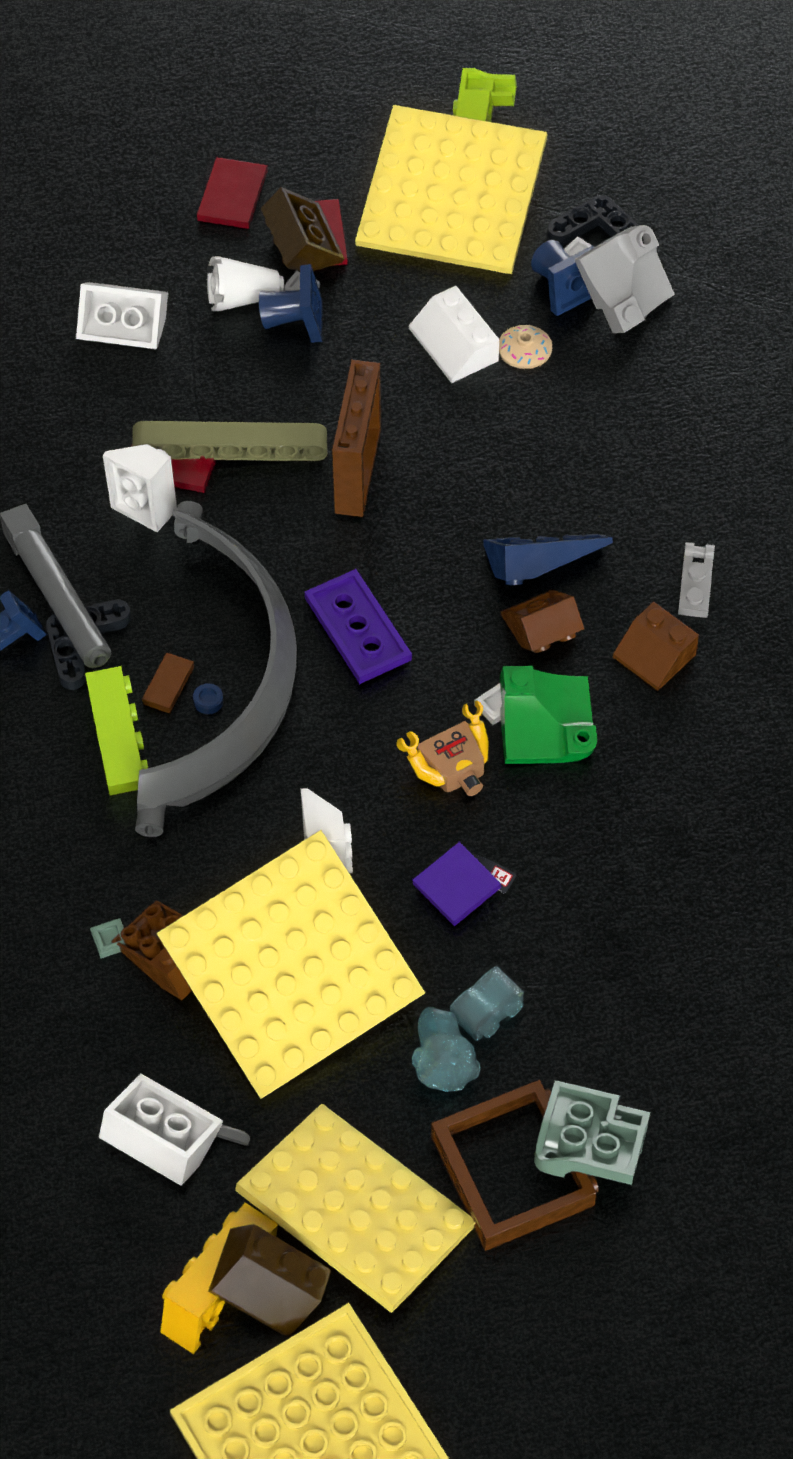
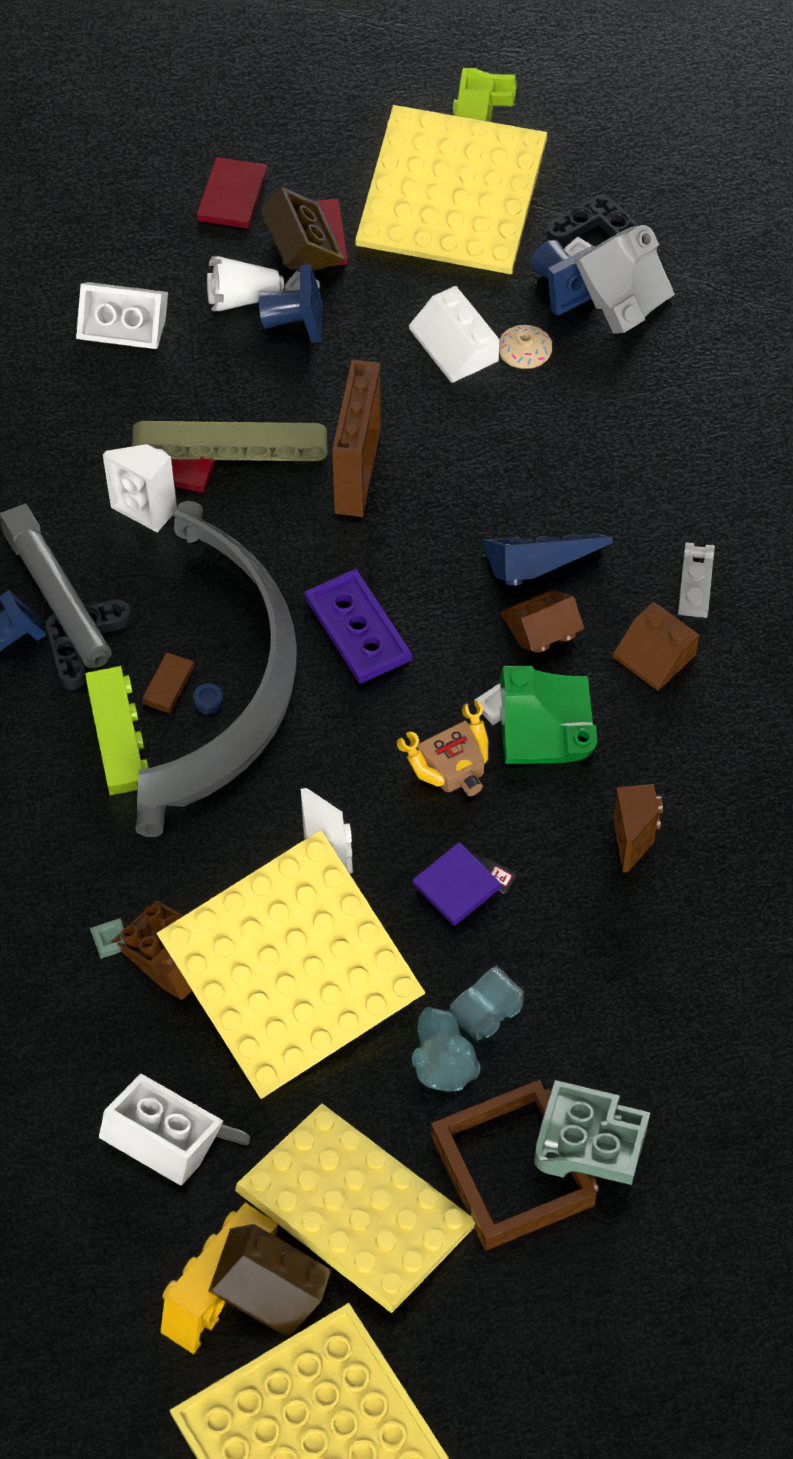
none -> reddish brown slope [613,784,663,872]

